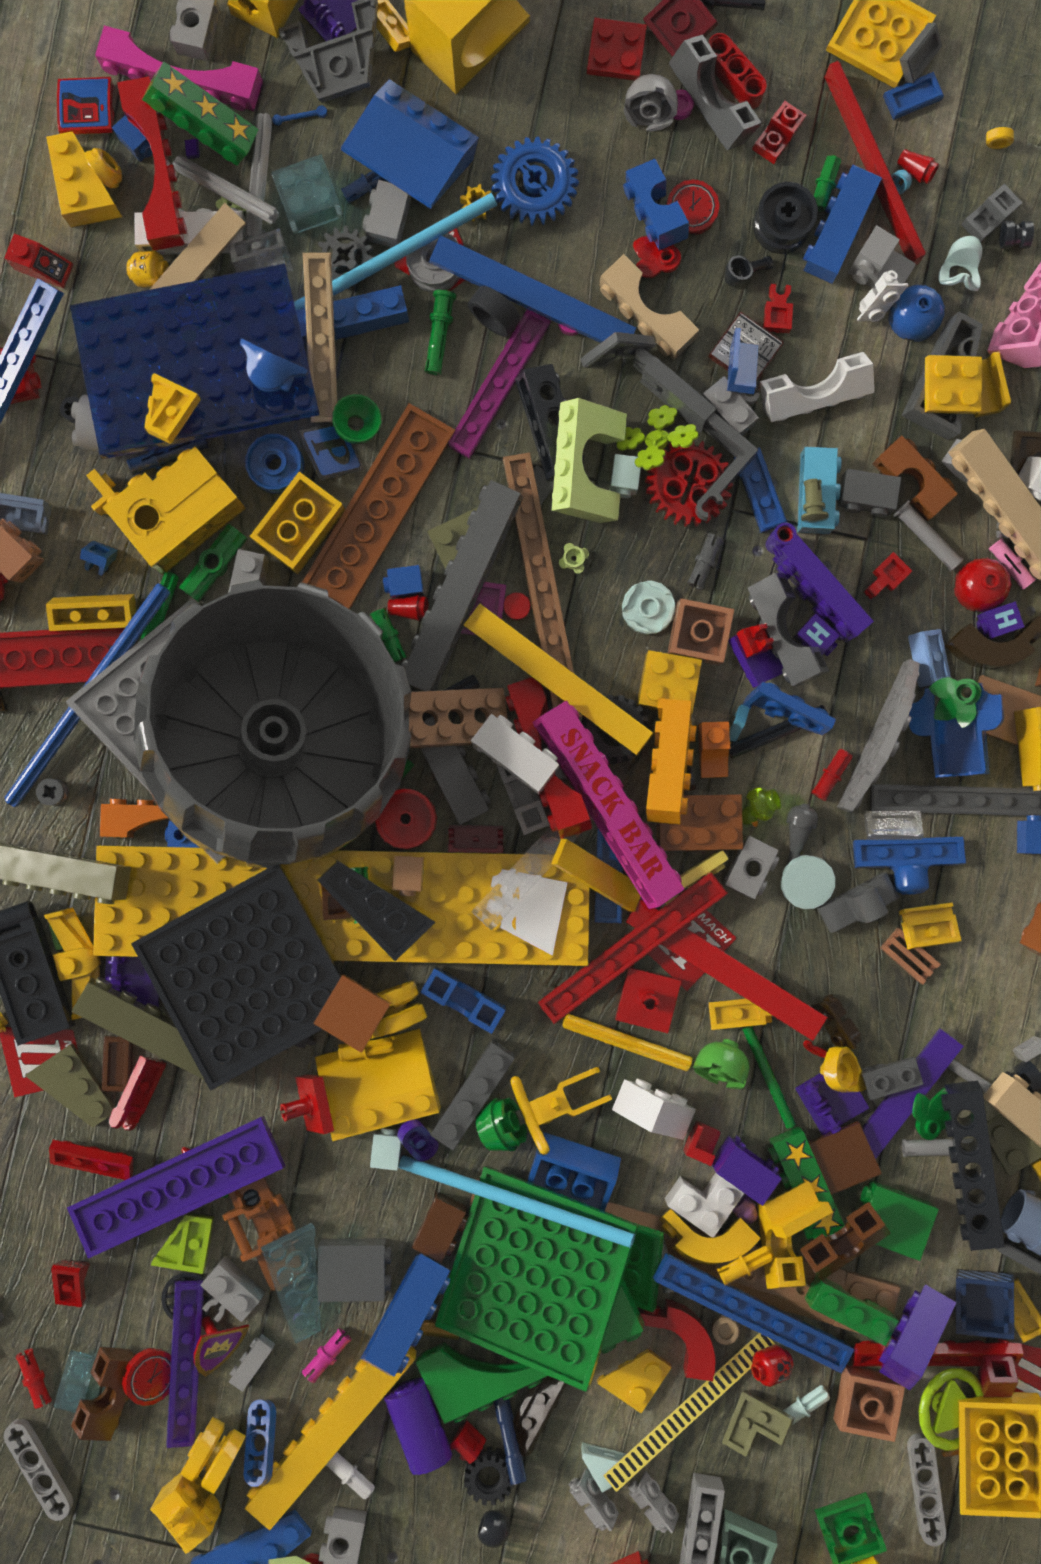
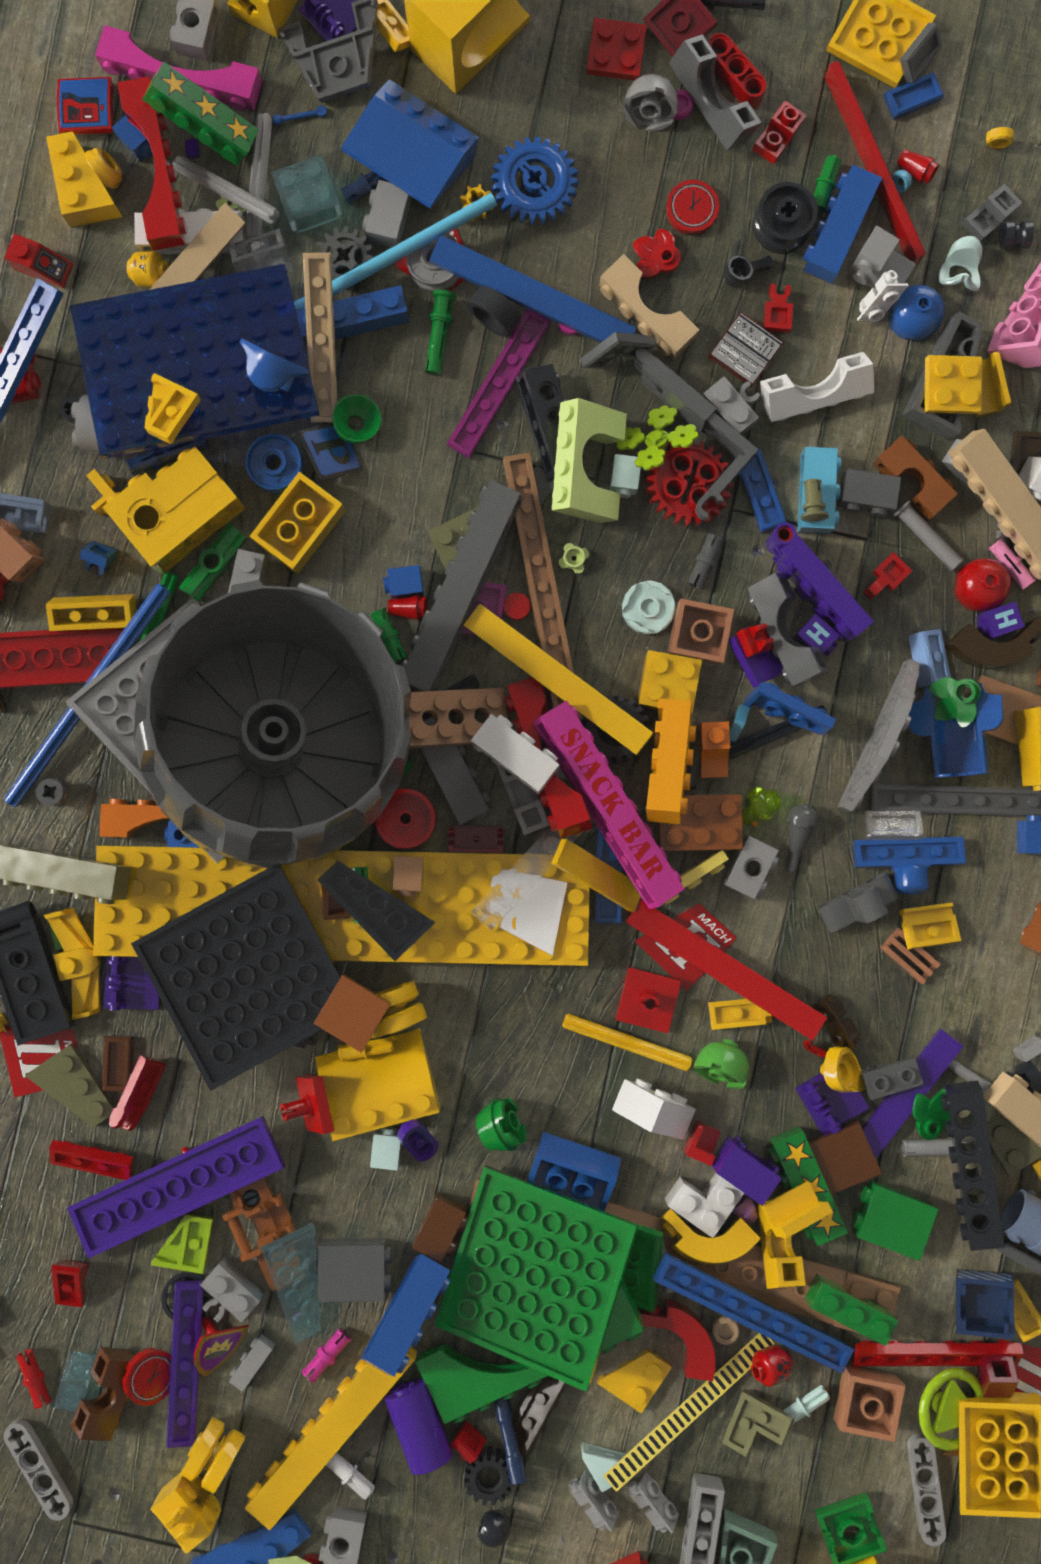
olive brick [71,977,223,1088] -> none
blue beam [243,1399,276,1487] -> none
dark orange plate [302,403,455,610] -> none
medium azure piece [399,1155,635,1248] -> none
blue arch [420,966,506,1034] -> none
pearl gold axle [421,1319,459,1340] -> none
dark grey arch [430,1039,515,1150] -> none
yellow piece [510,1067,613,1155] -> none
red tile [538,871,728,1024] -> none
blue arch [623,159,689,251] -> none
yellow axle [717,1246,773,1286] -> none
panel [727,328,759,394] -> none
green bar [742,1026,796,1129] -> none
light aqua tile [781,855,835,909] -> none
reddish brown arch [800,1202,891,1280] -> none
red axle [811,749,853,801] -> none
dark purple brick [879,1284,957,1390] -> none

